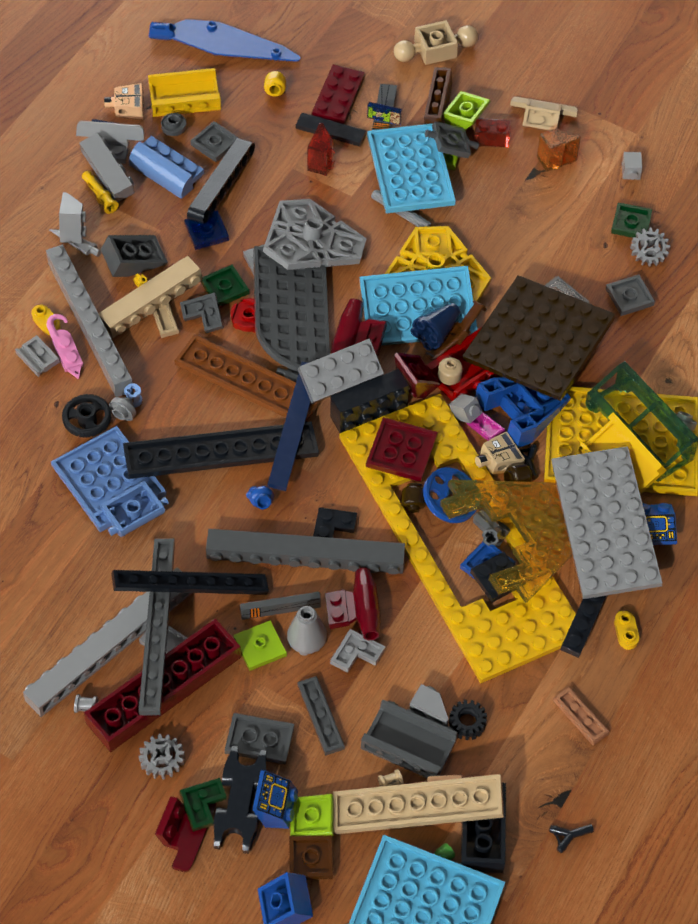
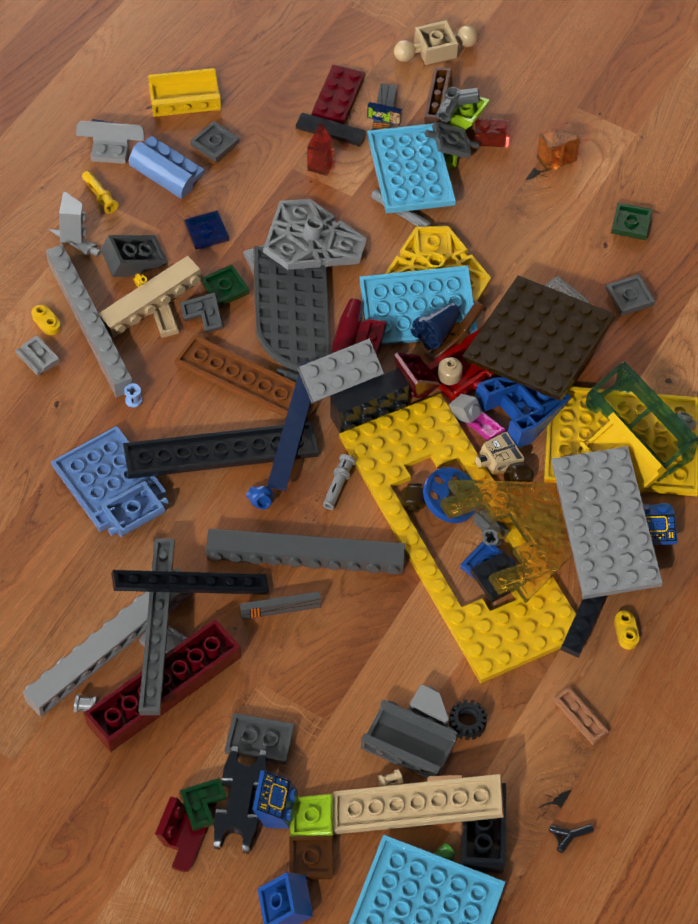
bright pink plate [46,314,83,379] -> none
black wheel [62,394,111,438] -> none
light grey brick [79,133,135,202] -> none
light nougat torso [104,83,143,119] -> none
light grey plate [109,397,136,421] -> none
light grey gear [139,734,185,779] -> none
wing [149,19,300,62] -> none
dark grey plate [161,113,186,136] -> none
beam [187,138,255,224] -> none
red plate [231,298,256,333] -> none
lime plate [233,620,287,671] -> none
yellow head [264,71,286,97] -> none
light grey cone [287,606,327,656] -> none
dark grey tile [297,676,345,756] -> none
black plate [313,507,357,538] -> none
dark red plate [325,568,381,641] -> none
light grey plate [330,629,386,673] -> none
dark red plate [366,417,438,482] -> none
tan plate [510,97,577,132] -> none
black piece [520,444,538,480] -> none
light grey brick [622,152,642,180] -> none
light grey gear [630,227,670,267] -> none
none -> light grey pin [323,454,356,510]
none -> dark grey piece [436,87,480,122]

